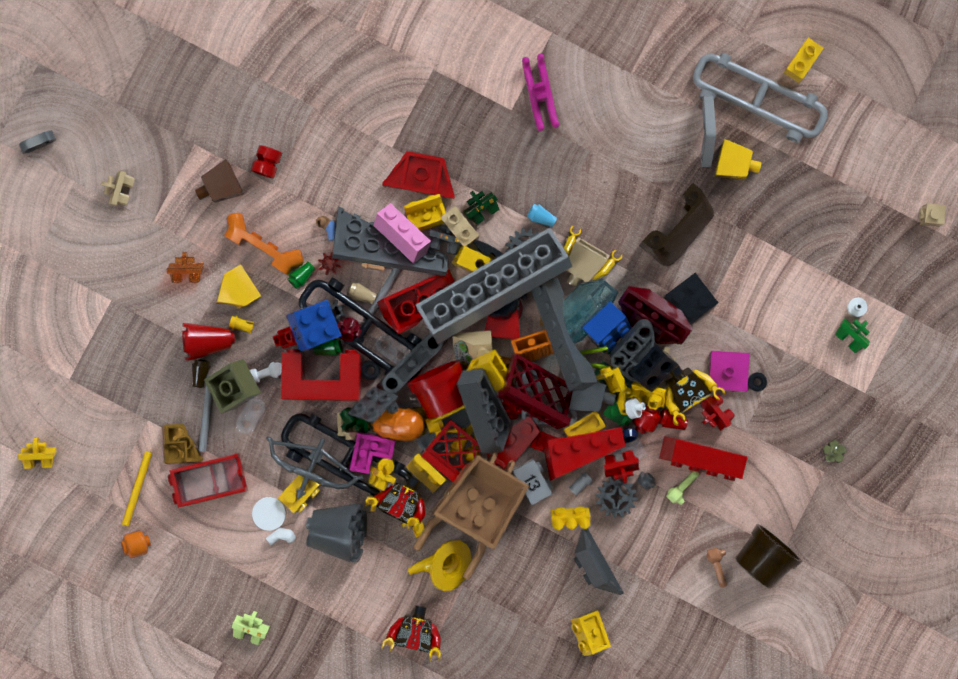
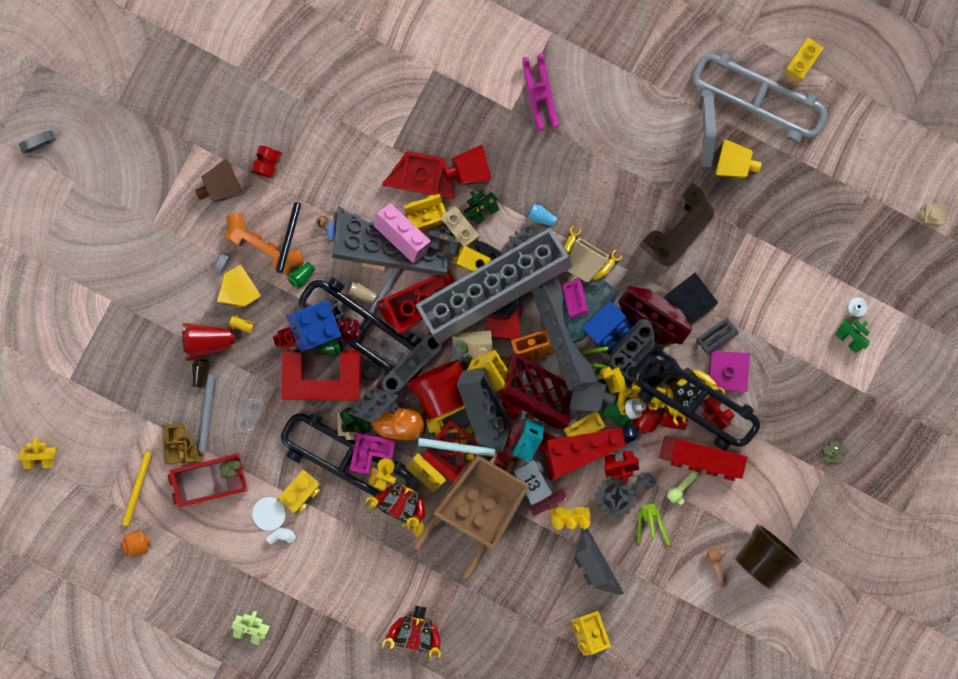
tan hips [100,171,135,206] -> none
clear orange hips [167,252,204,283] -> none
olive brick [204,359,261,414] -> none
white leg [250,362,282,384] -> none
dark grey piece [266,436,364,499] -> none
dark grey cone [306,504,367,563] -> none
clear red gear [318,252,342,276] -> none
yellow piece [408,540,472,591] -> none
light grey pin [568,472,593,496] -> none
black plate [748,372,767,392] -> none
none -> light grey tile [214,254,230,275]
none -> olive plant [219,459,241,479]
none -> black bar [276,202,301,273]
none -> light aqua bar [418,438,496,457]
none -> red torso [444,145,492,185]
none -> teal torso [510,417,544,462]
none -> clear pink axle [529,490,568,516]
none -> dark pink tile [562,278,589,320]
none -> black bar [635,355,760,451]
none -> lime plant [636,504,670,546]
none -> dark grey tile [696,318,739,356]

